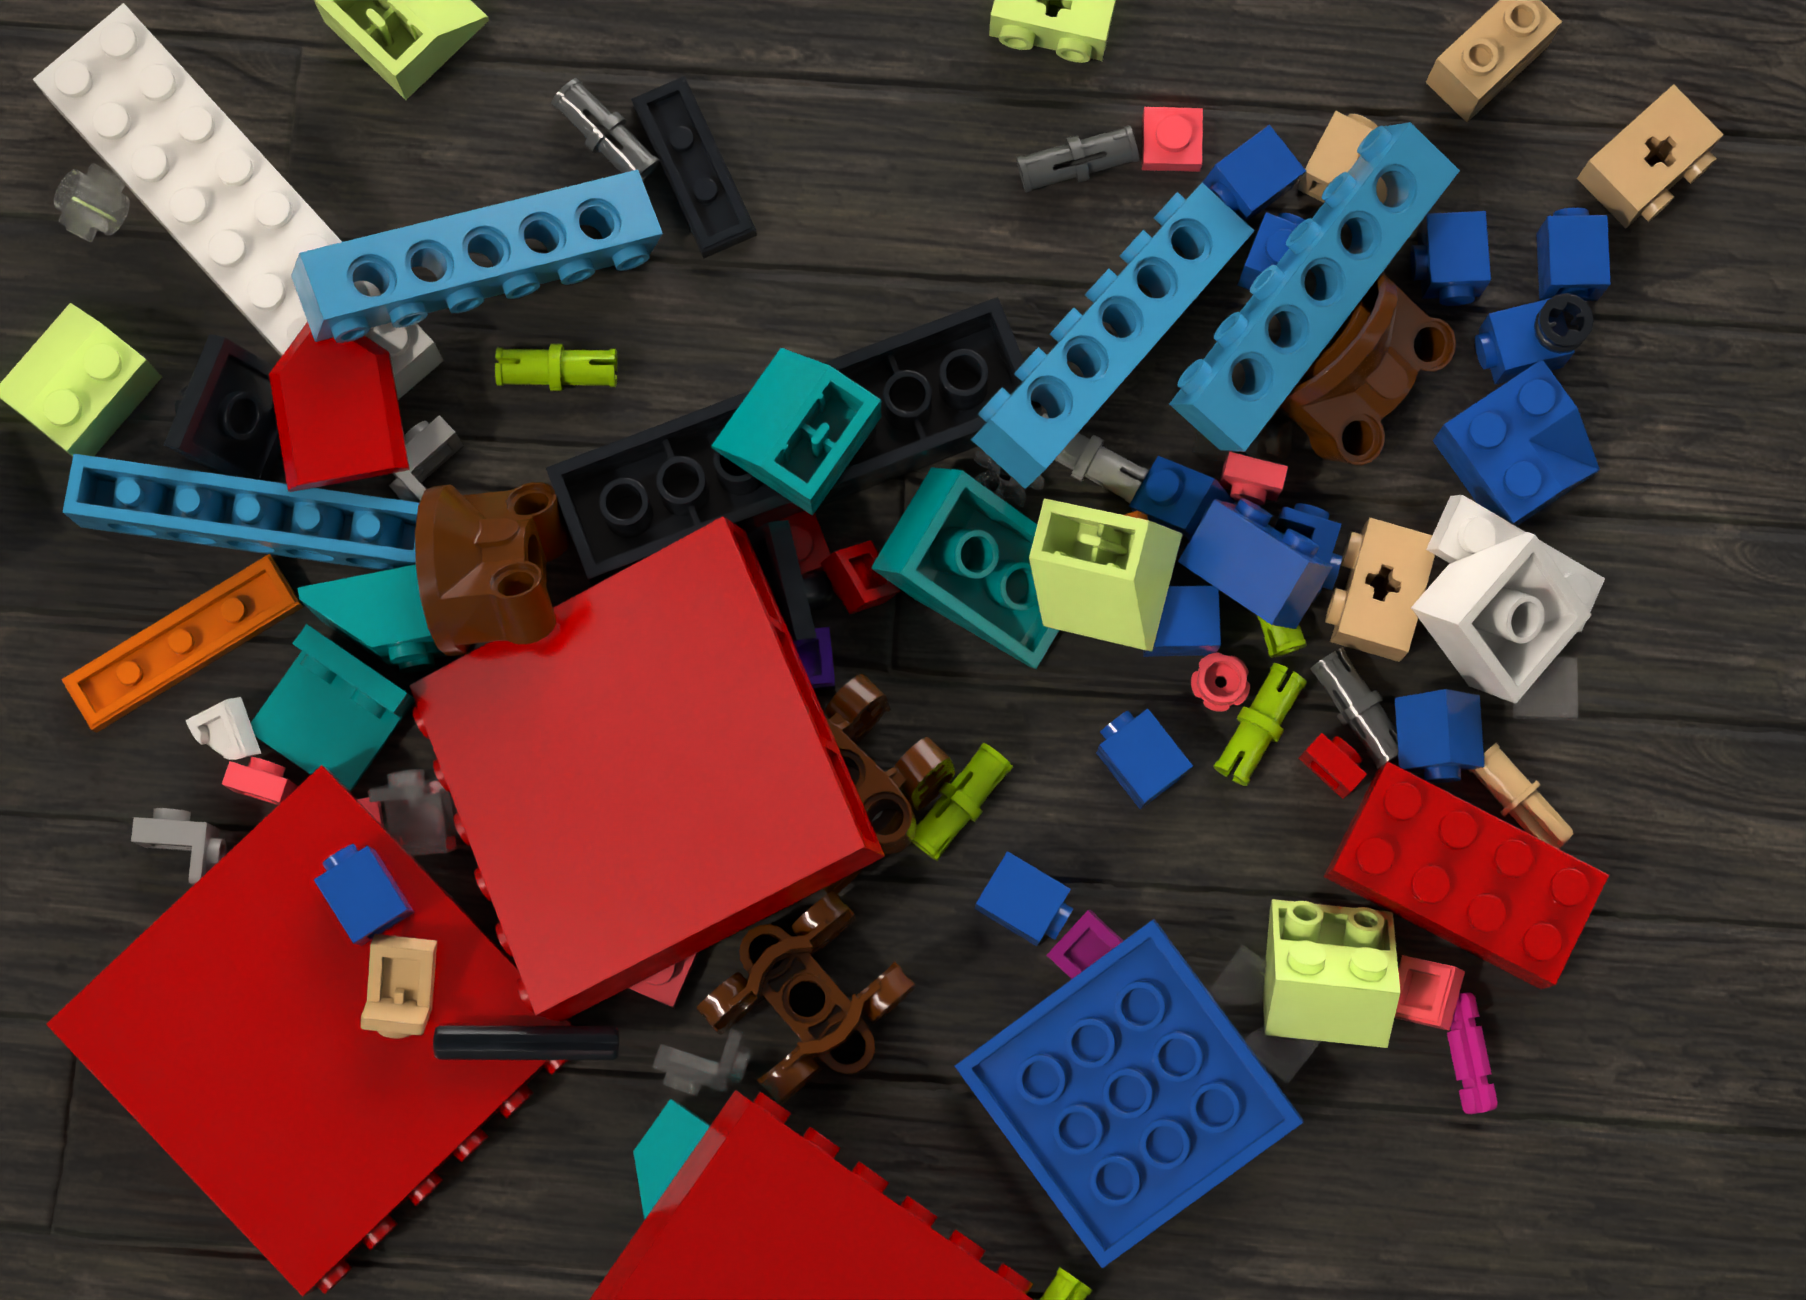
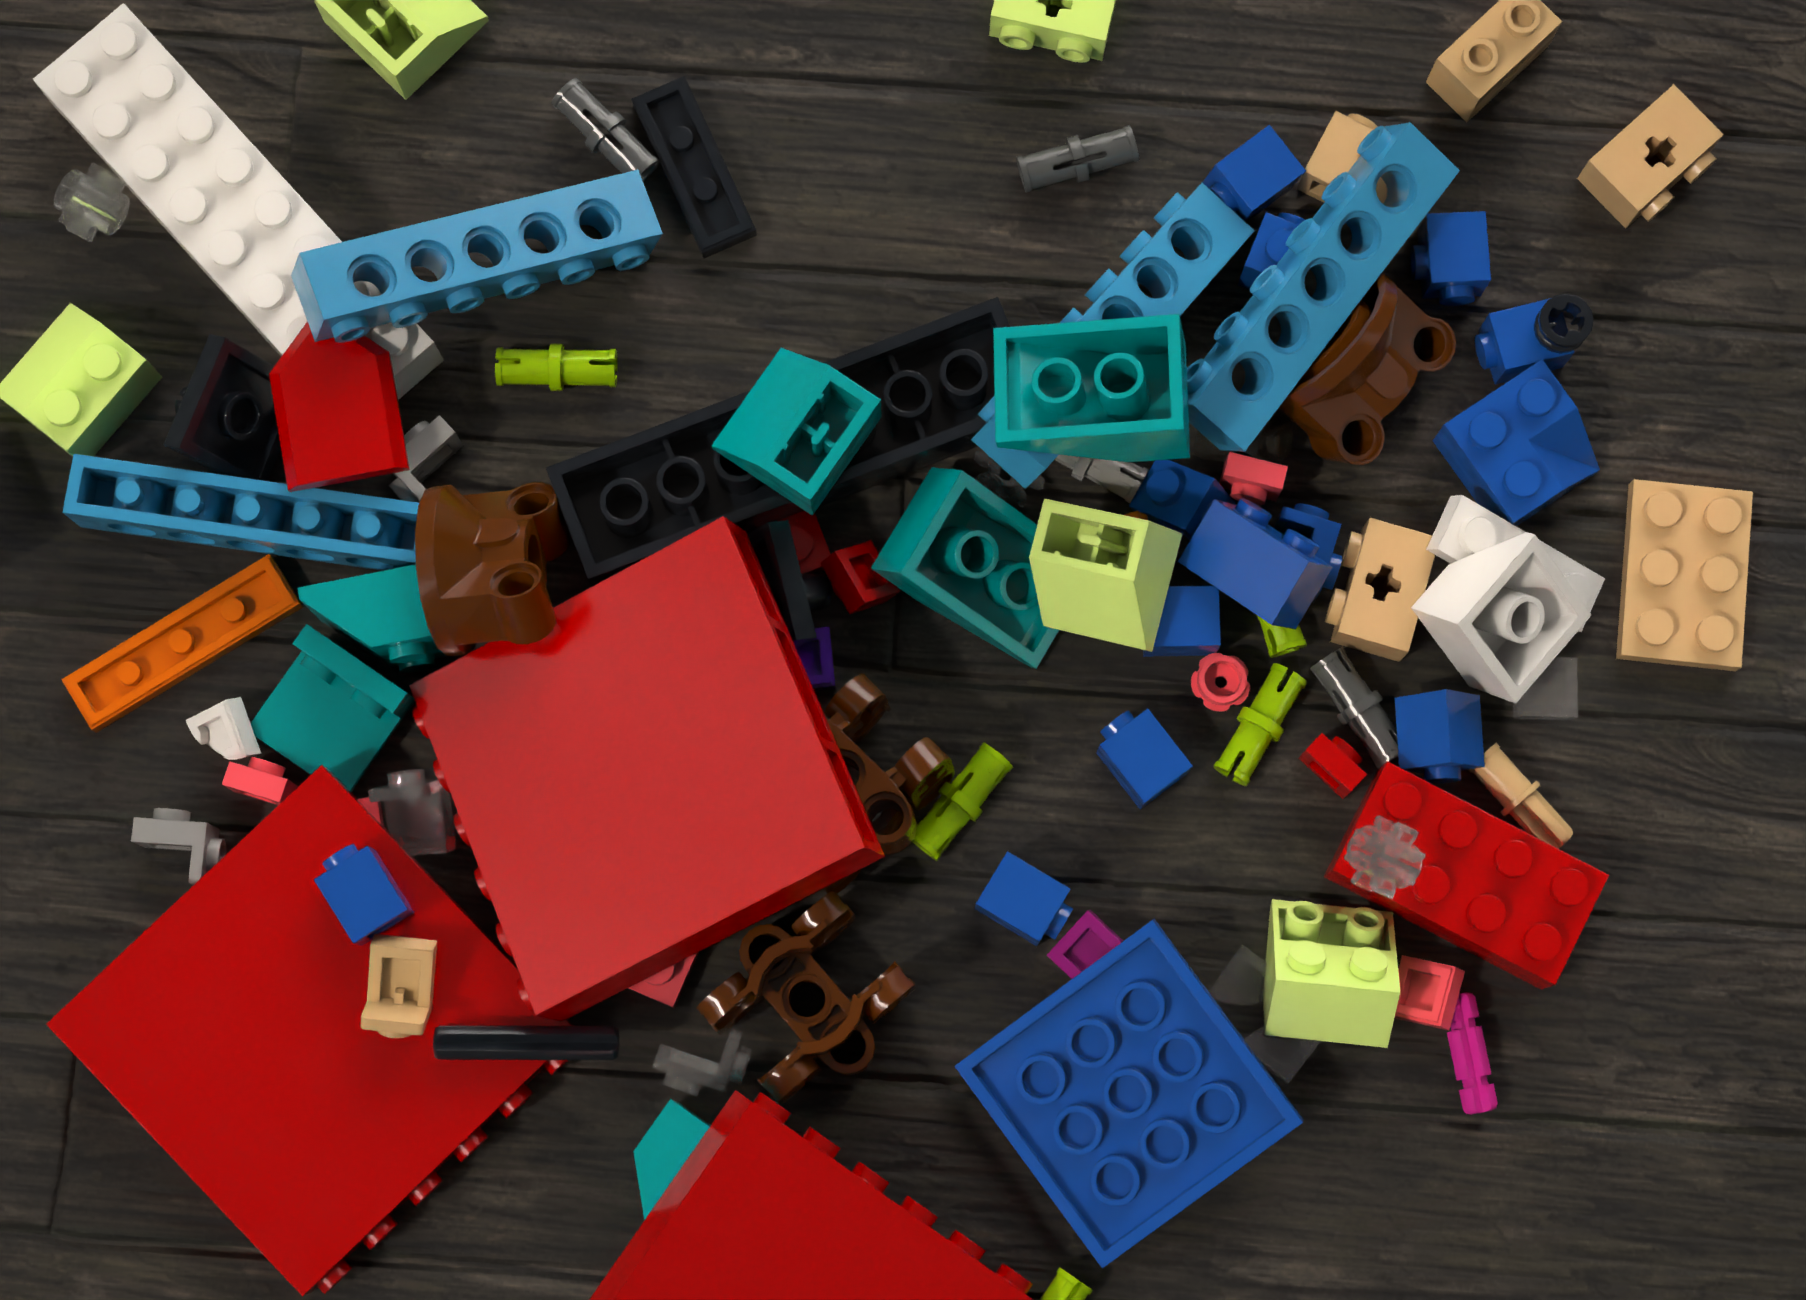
coral plate [1142,107,1203,172] -> none
blue brick [1536,208,1611,301] -> none
none -> teal slope [993,314,1190,462]
none -> clear gear [1344,815,1425,899]
none -> tan plate [1616,479,1753,671]

